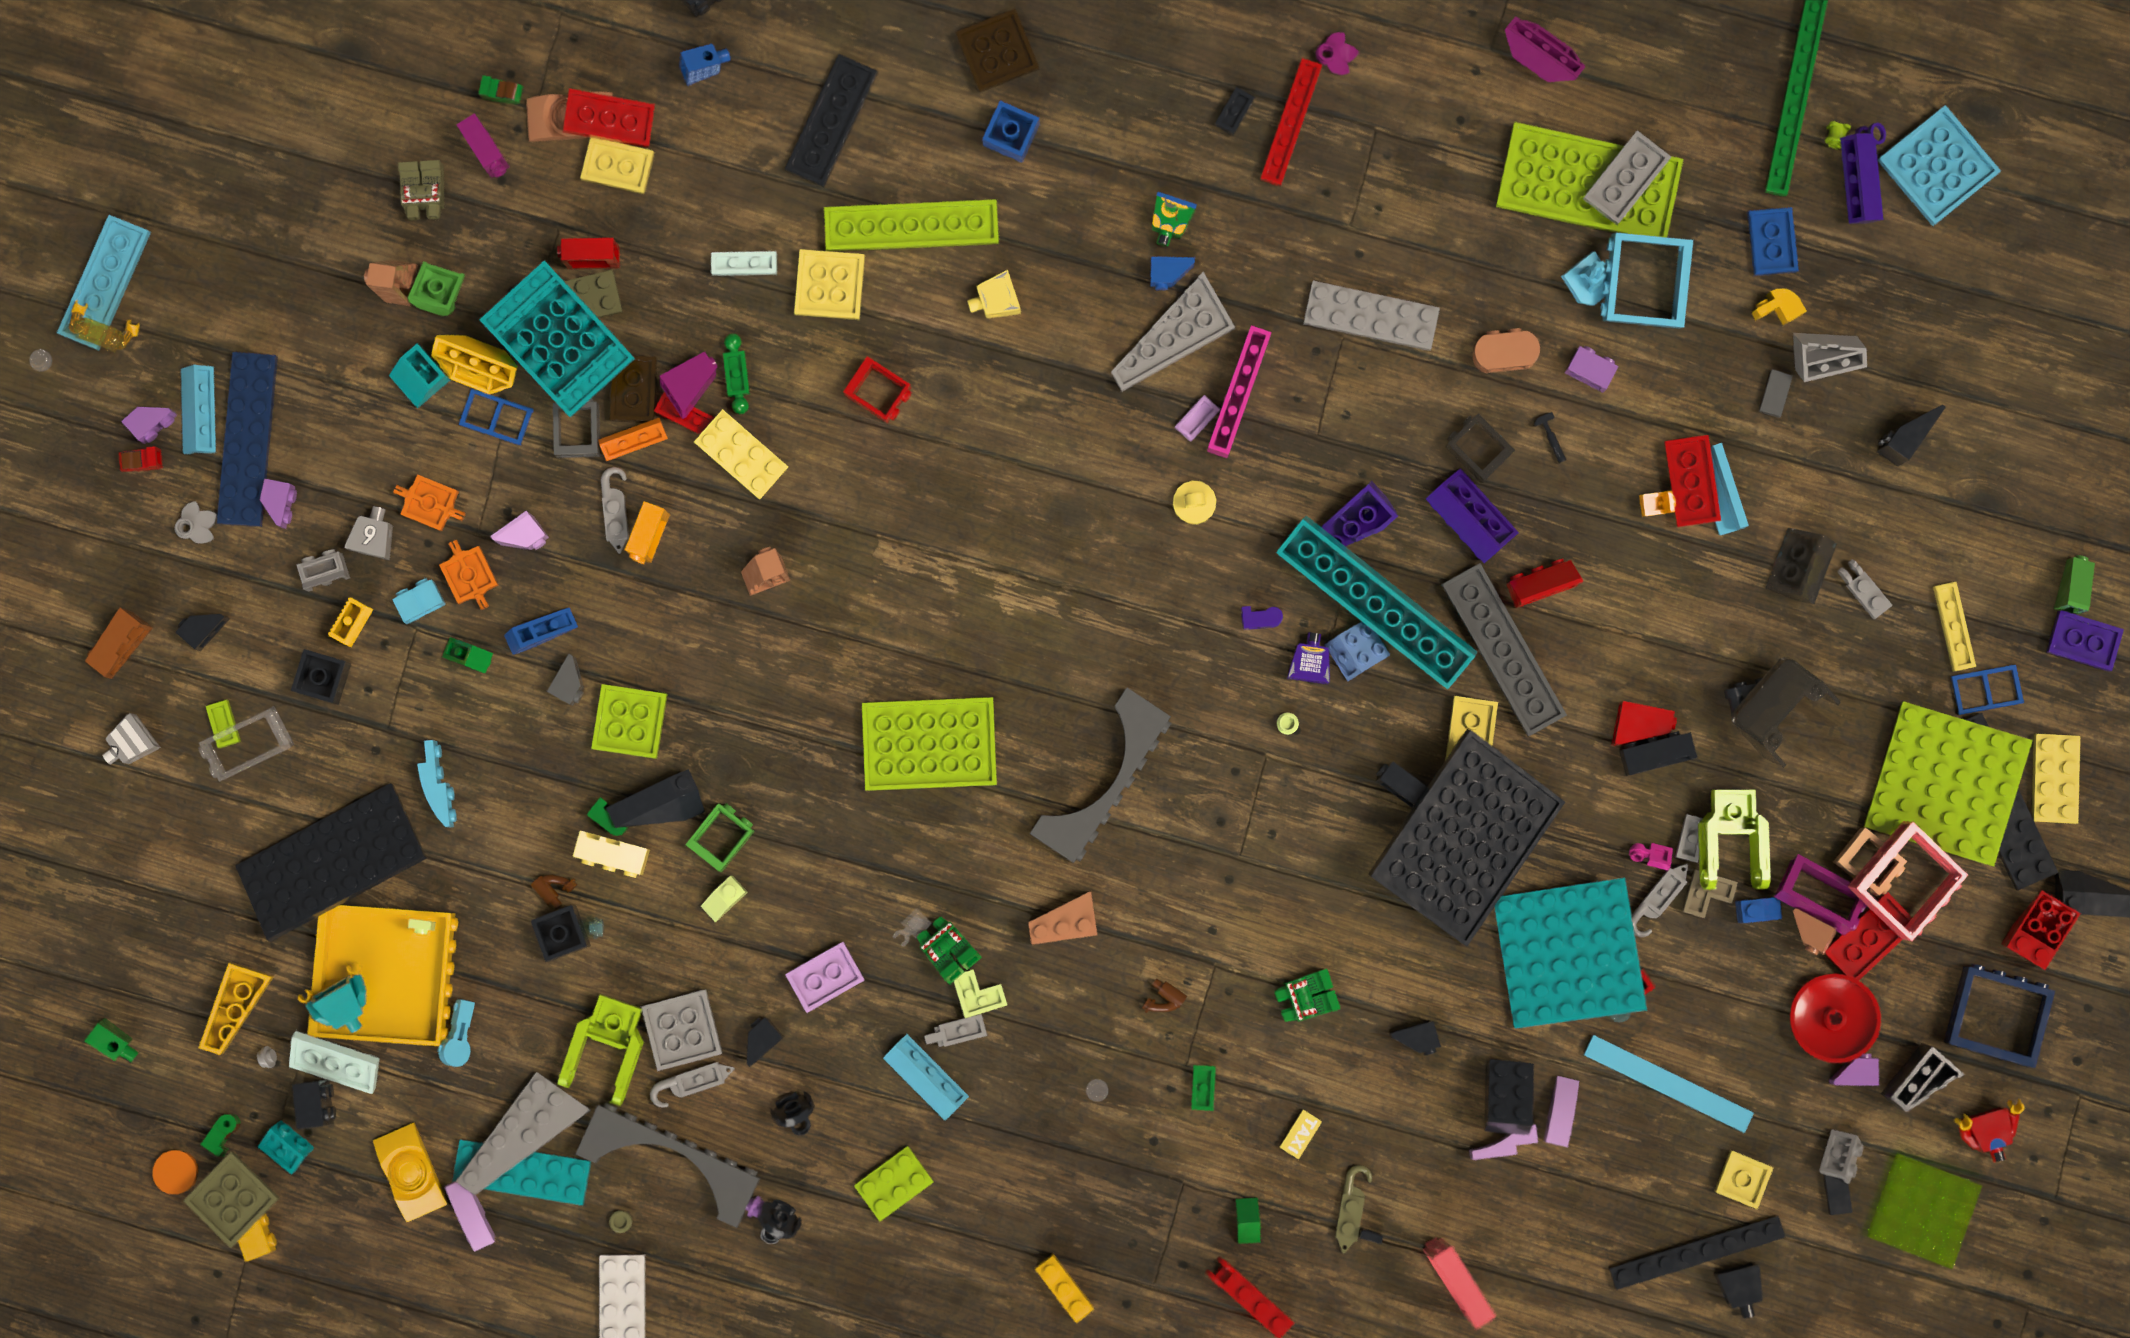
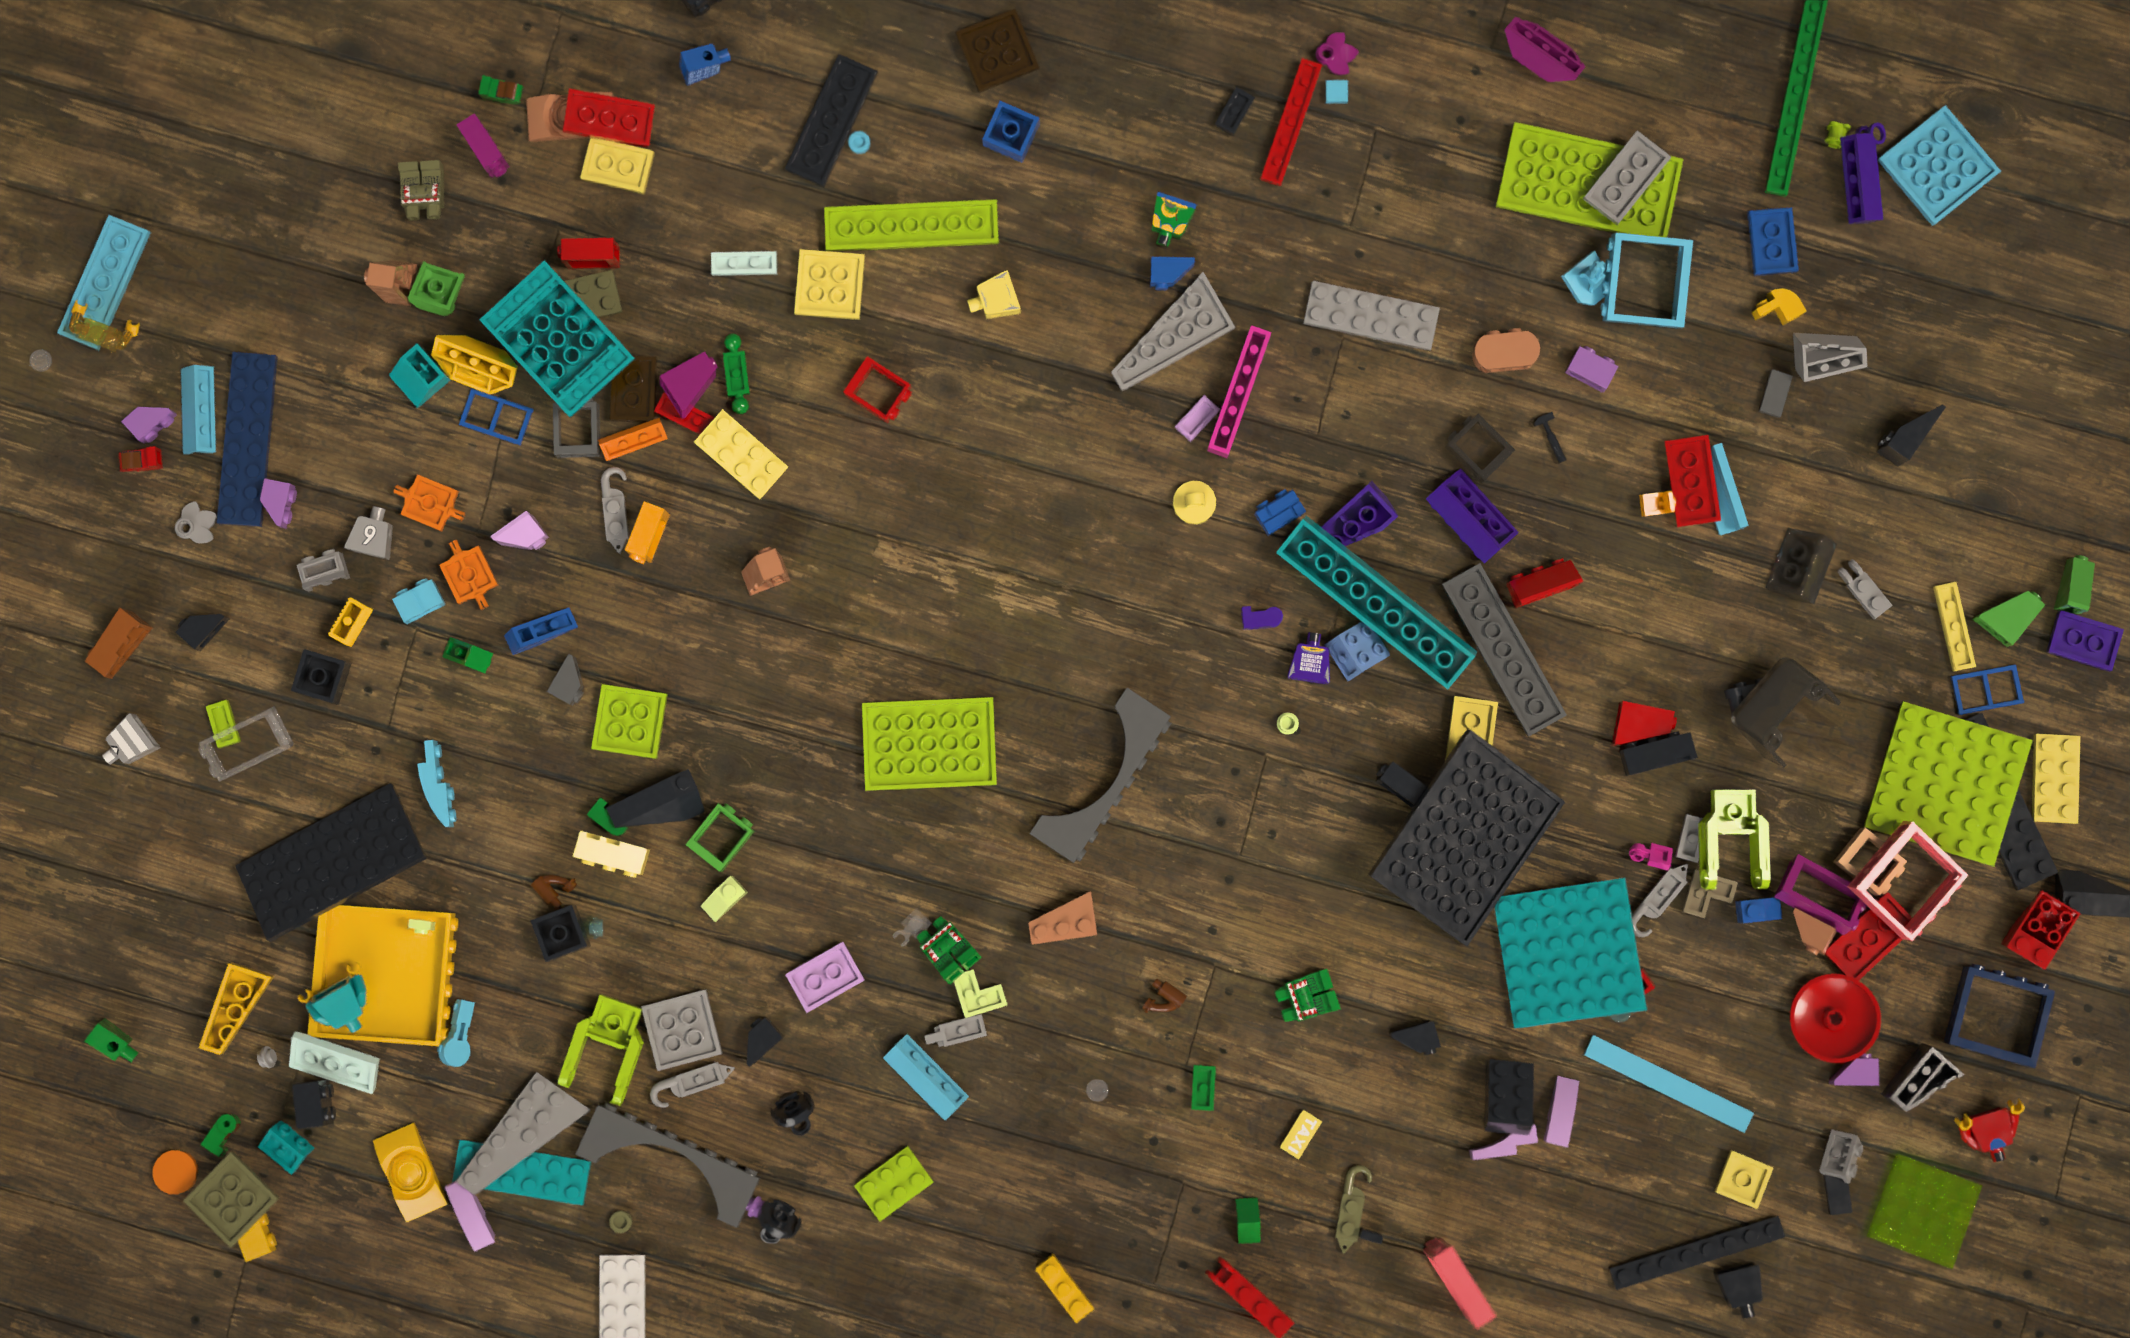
none -> medium azure tile [848,131,870,154]
none -> blue brick [1254,489,1306,536]
none -> medium azure tile [1326,80,1348,103]
none -> bright green slope [1972,591,2046,647]

